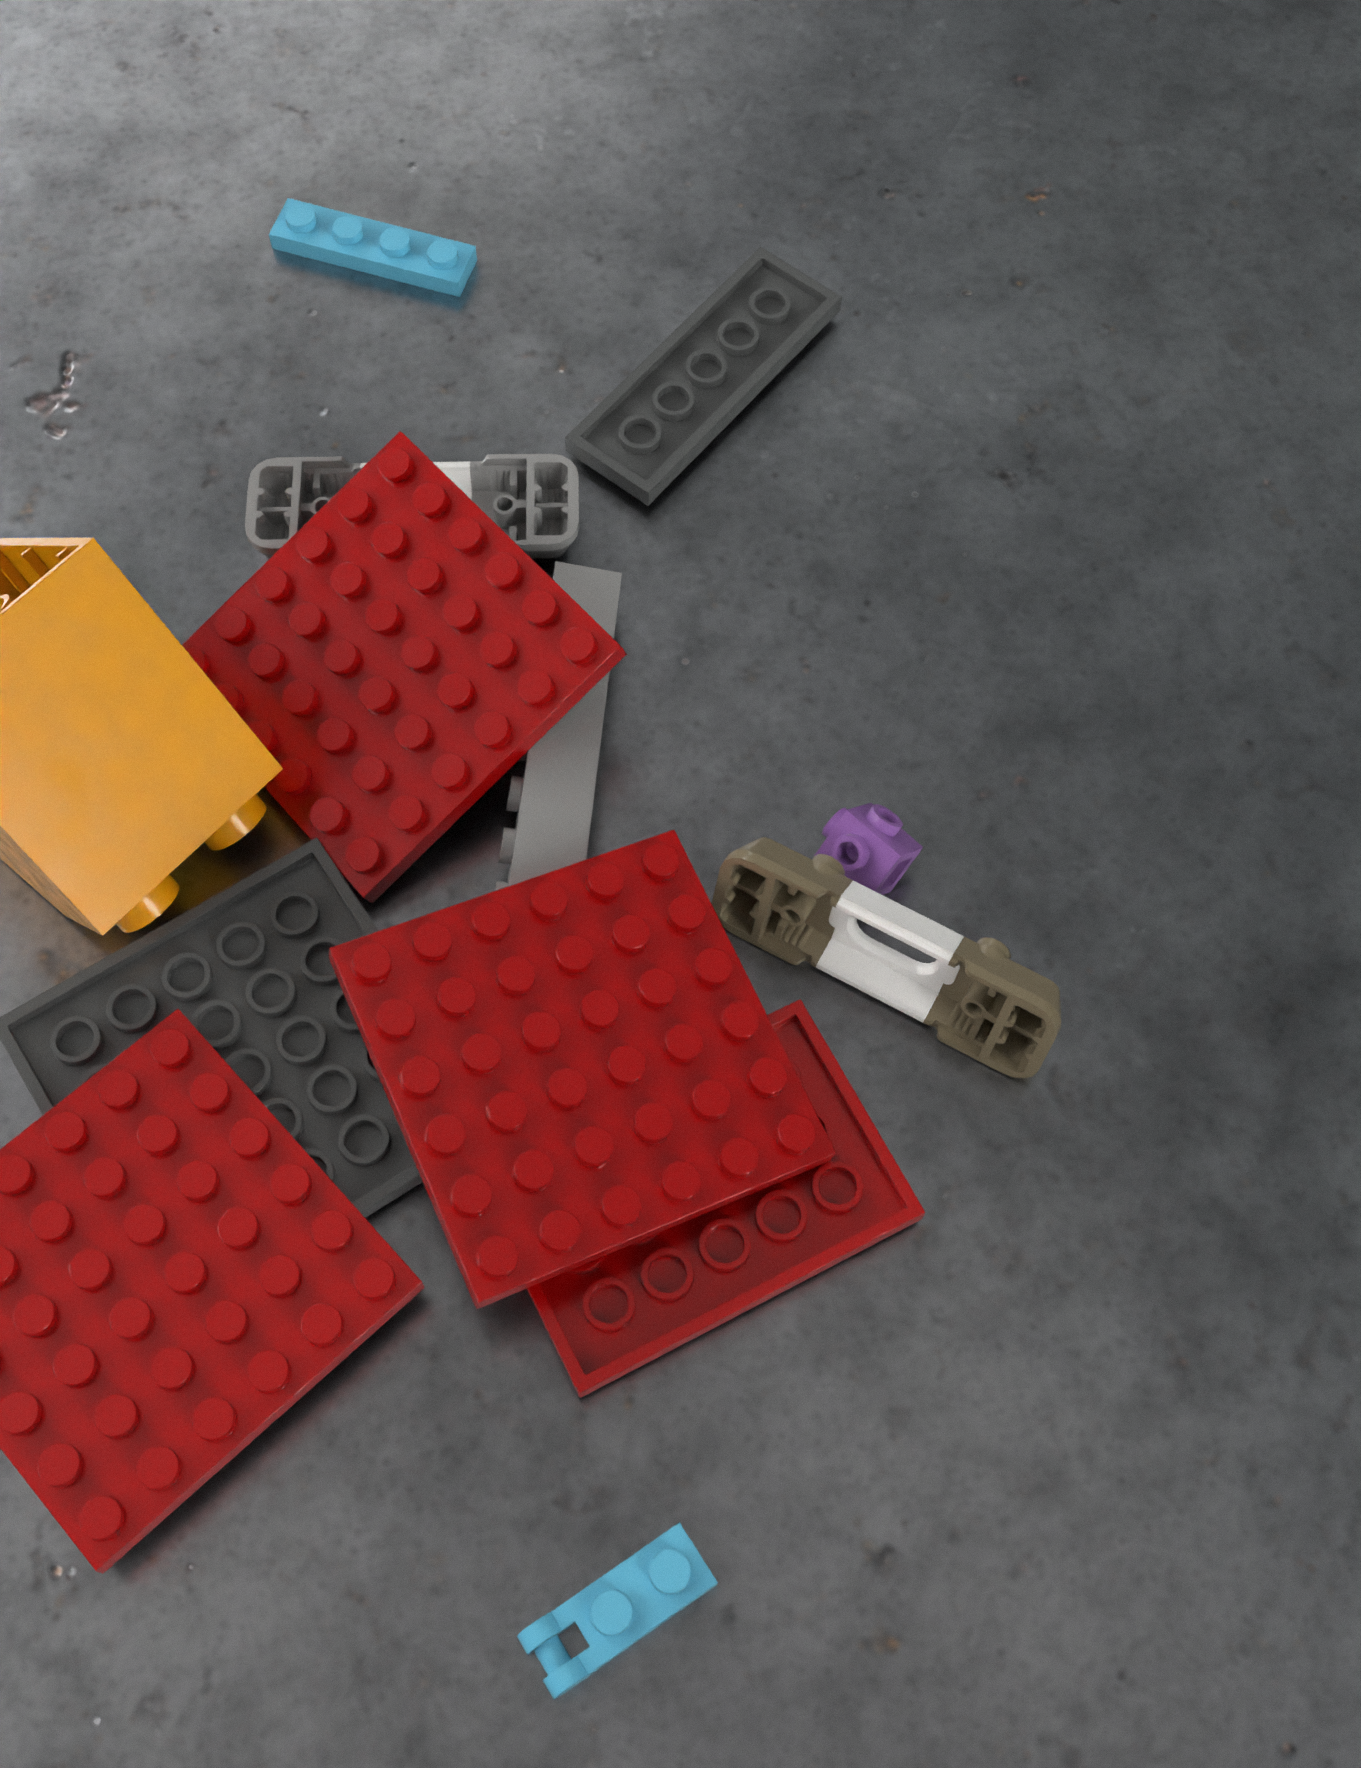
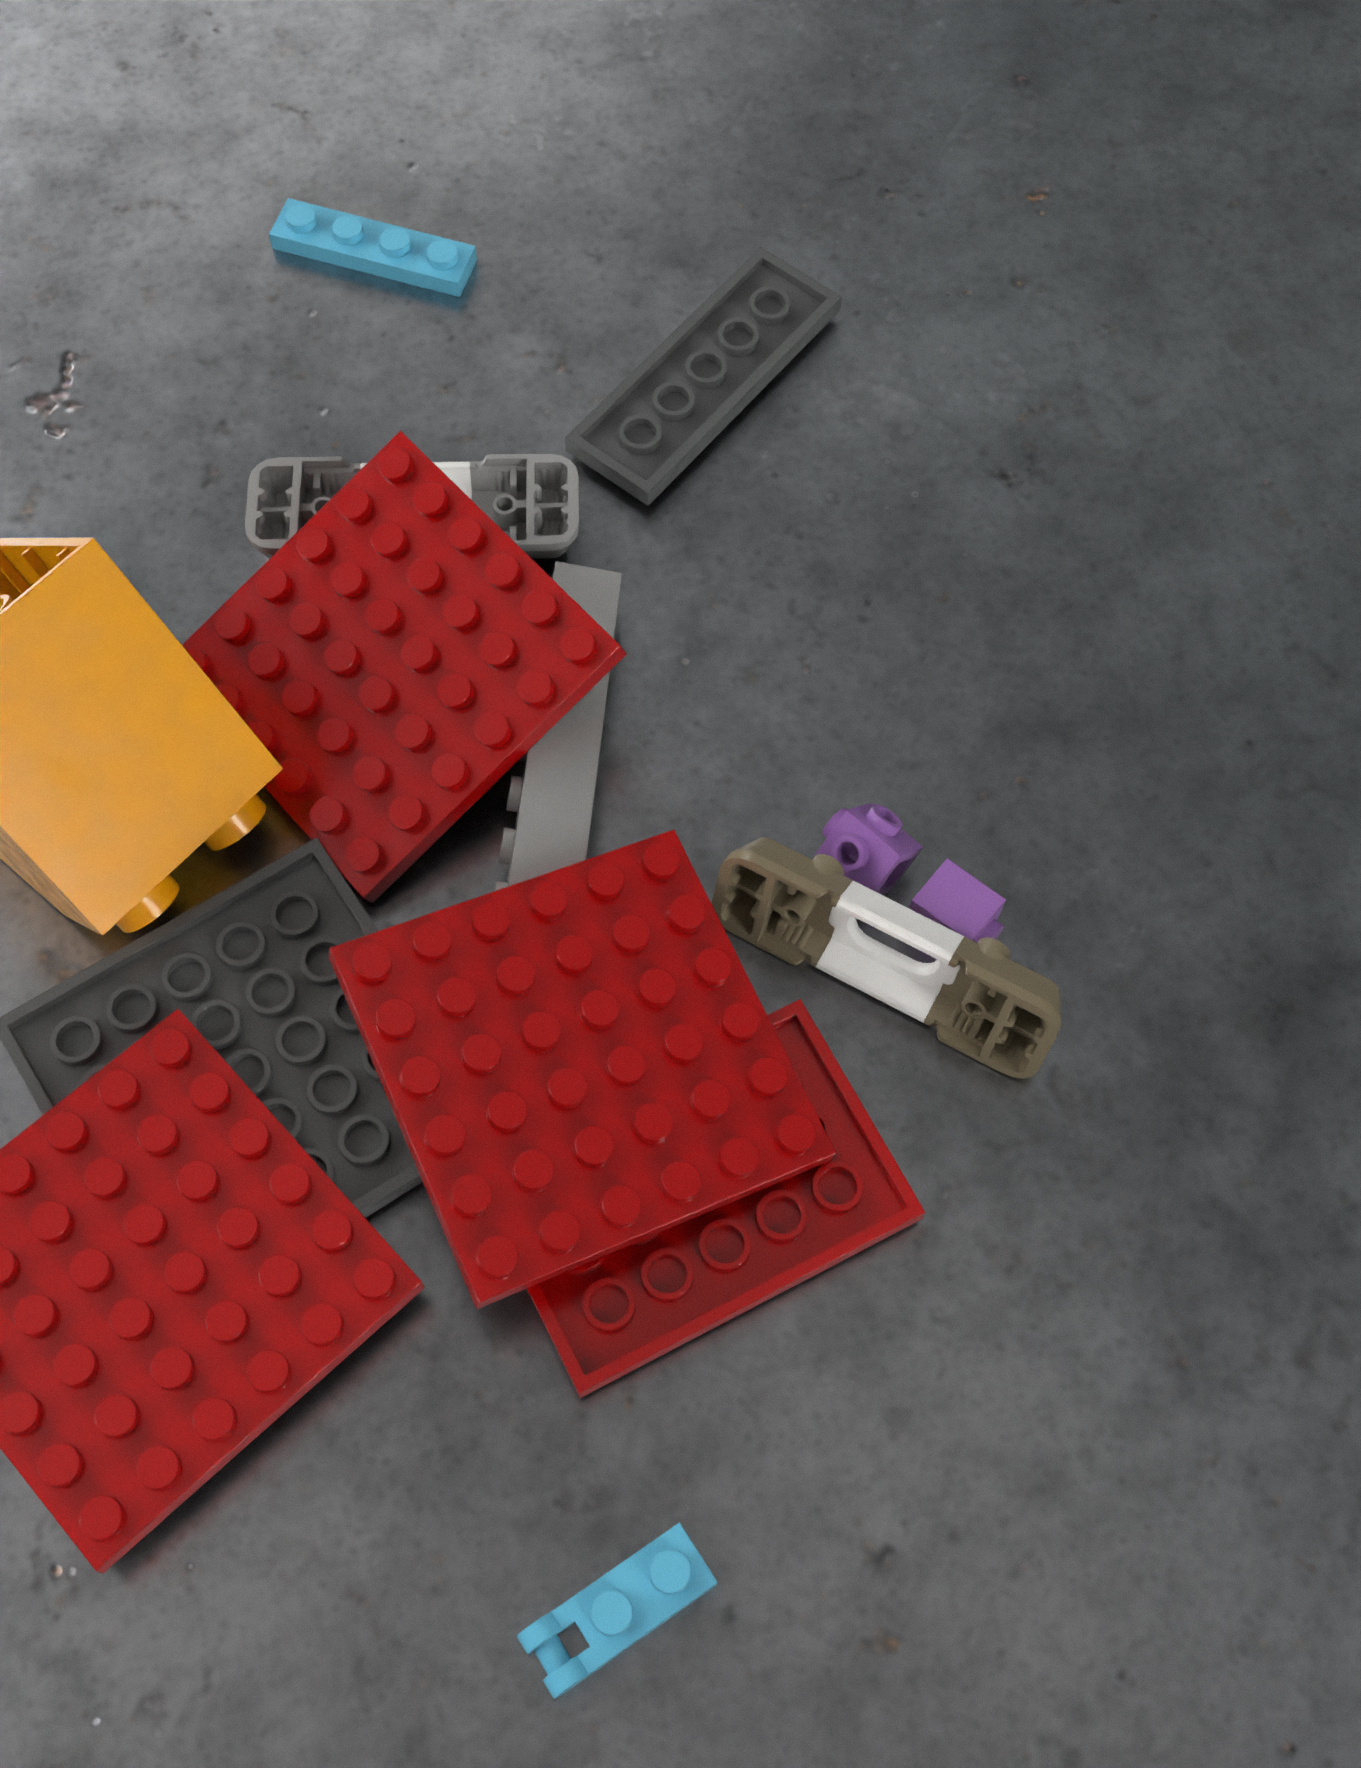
none -> medium lavender brick [909,858,1006,943]

